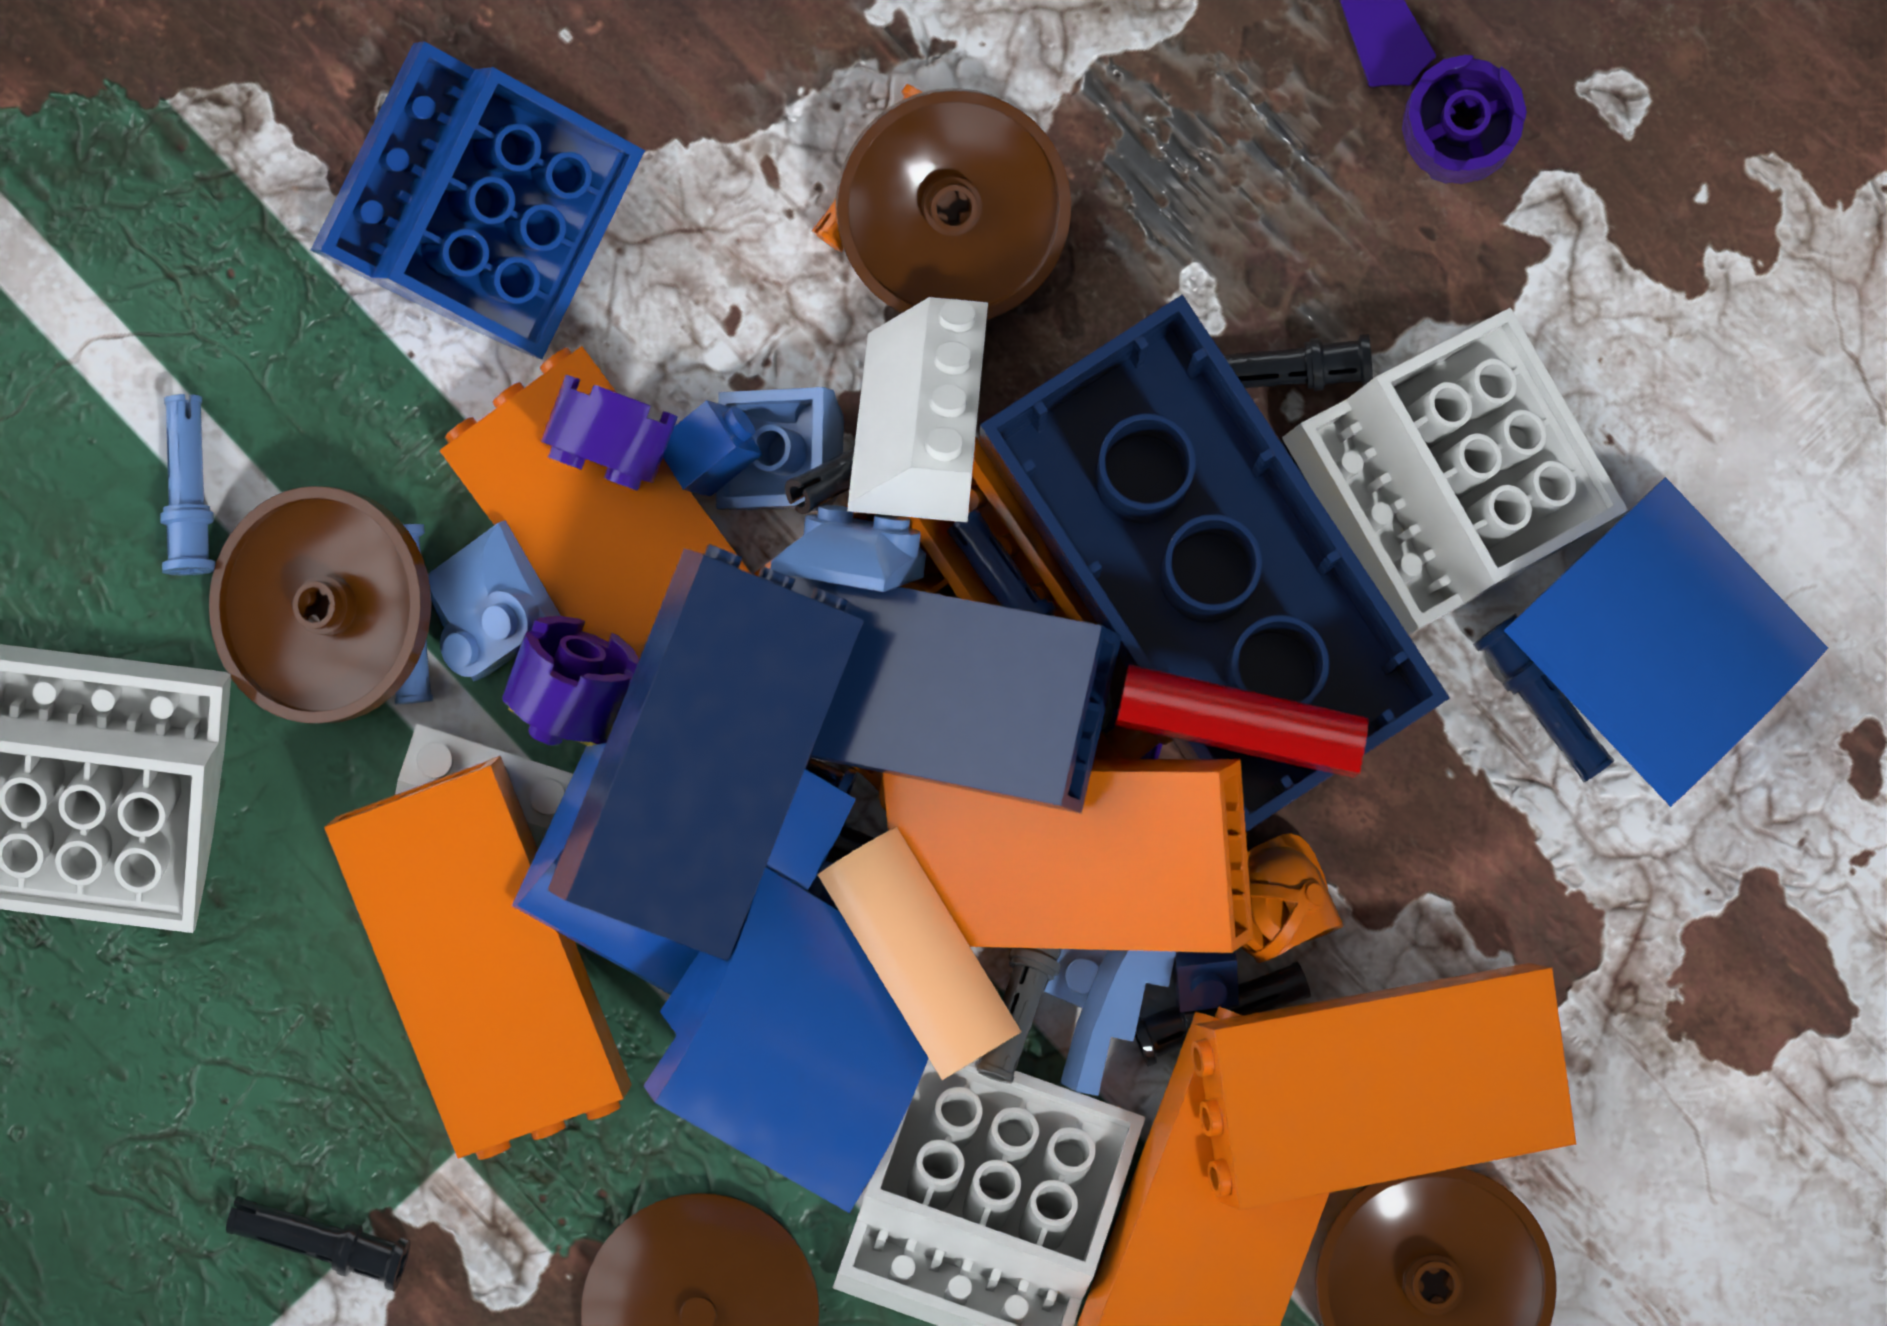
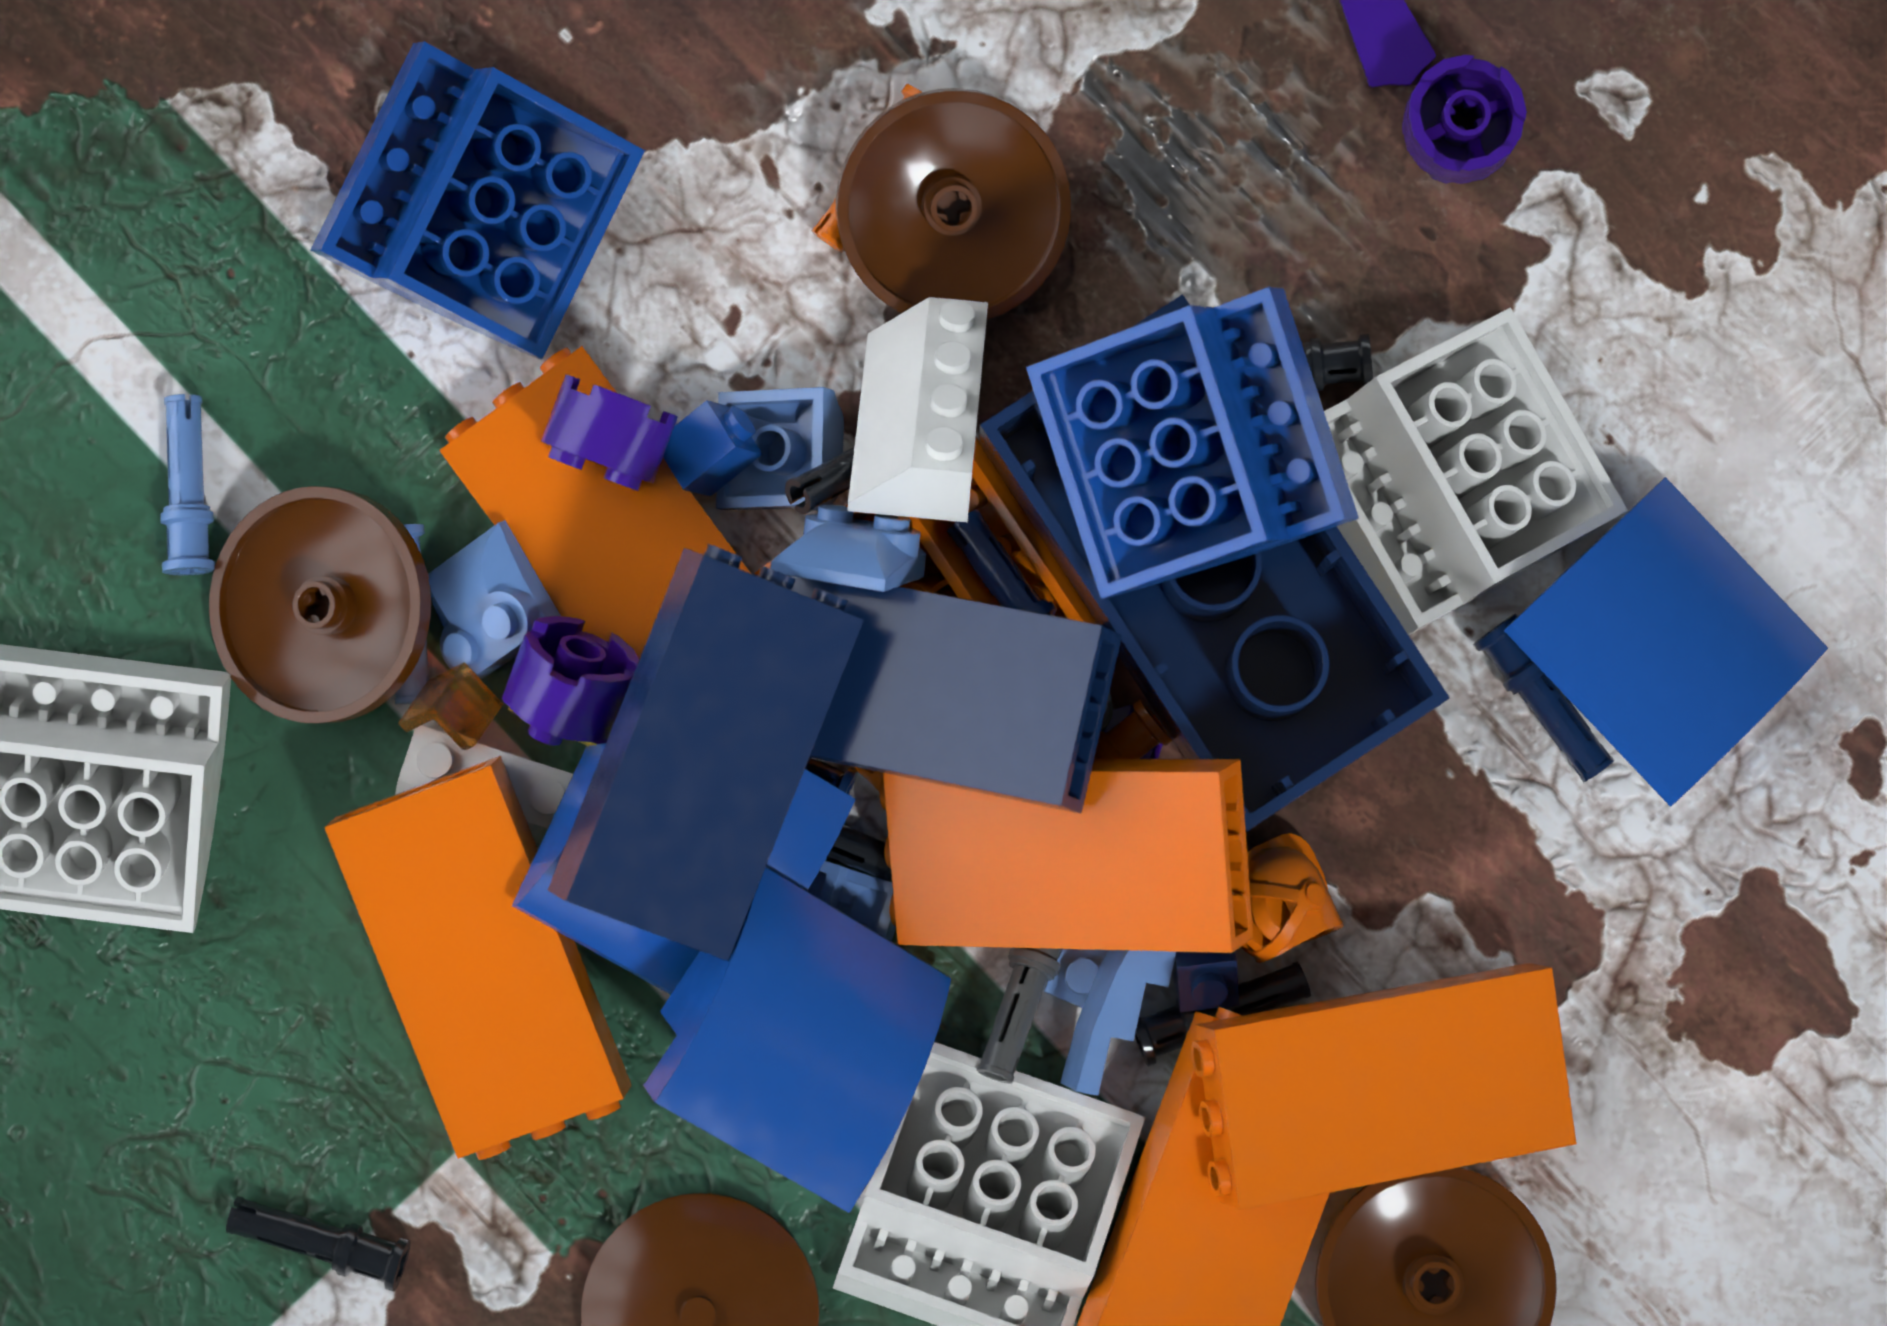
light nougat brick [817,827,1022,1080] -> none
red brick [1115,665,1368,778] -> none
none -> clear orange panel [398,662,503,751]
none -> blue slope [1026,287,1359,599]

